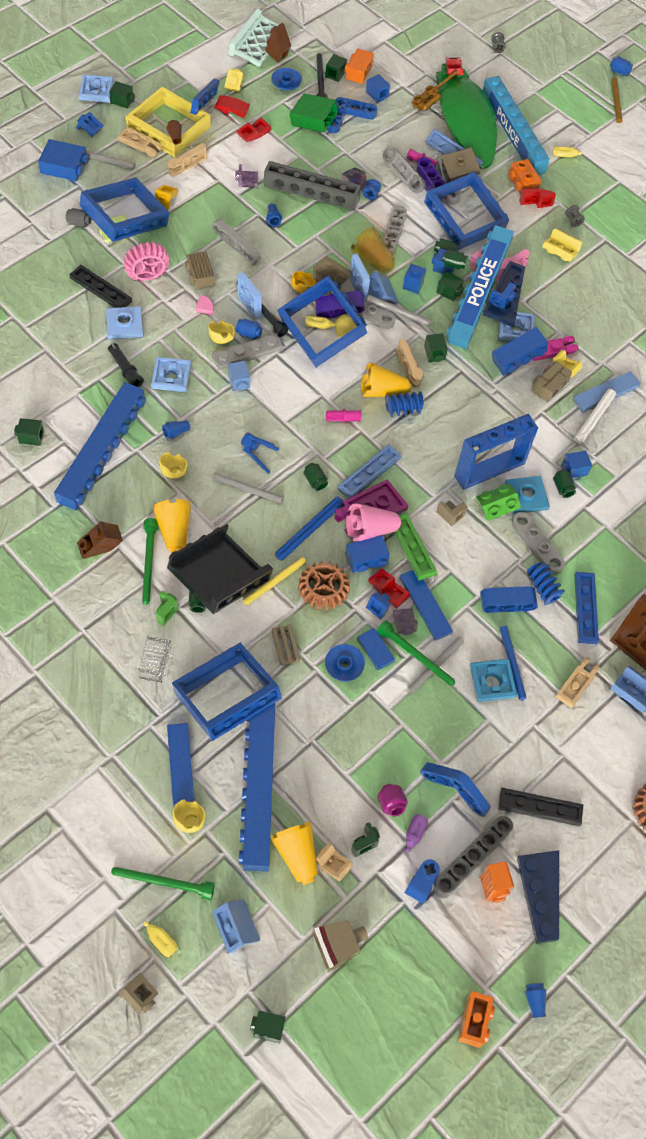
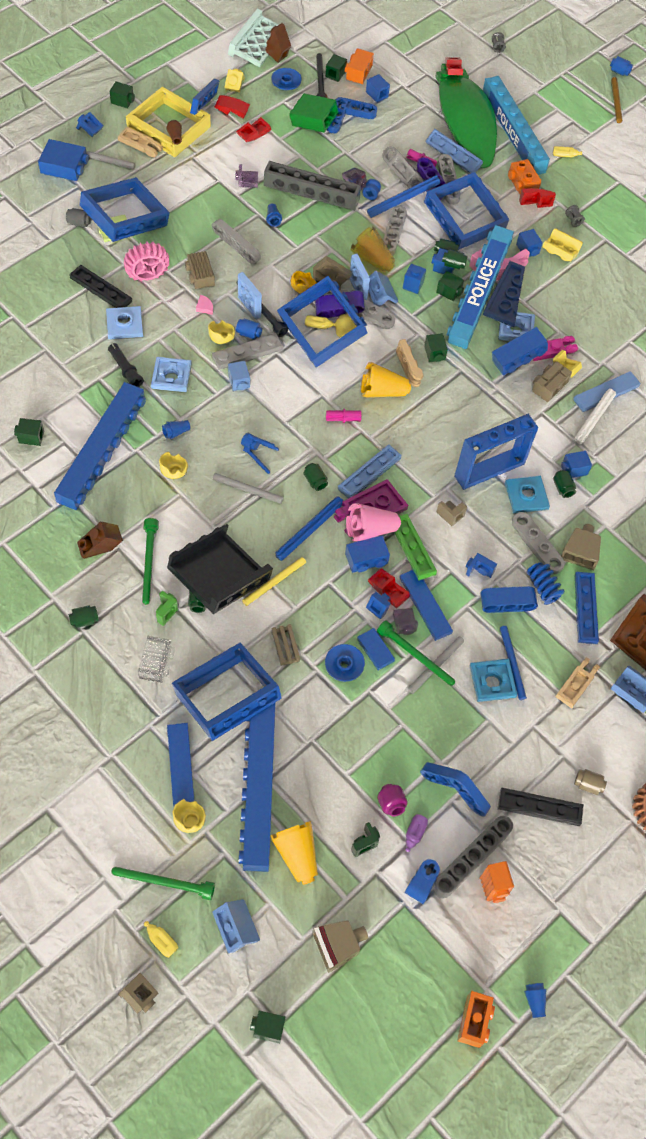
light blue piece [79,75,114,103] -> none
yellow cone [153,499,191,553] -> none
yellow bracket [155,184,178,210] -> none
tan hinge [168,143,207,176] -> none
nougat gear [298,560,350,611] -> none
tan bracket [316,843,353,882] -> none
light grey bar [367,295,432,326] -> none
blue piece [385,391,424,417] -> none
pearl gold piece [411,71,457,111] -> none
dark tan plate [441,147,481,182] -> none
bright green bracket [476,483,521,521] -> none
blue bracket [489,282,516,309] -> none
dark blue wing [517,850,559,944] -> none
none -> dark green brick [68,605,99,628]
none -> blue axle [367,175,440,218]
none -> blue bracket [465,553,497,578]
none -> blue brick [516,229,543,257]
none -> dark tan torso [561,524,601,571]
none -> dark tan brick [574,769,607,795]

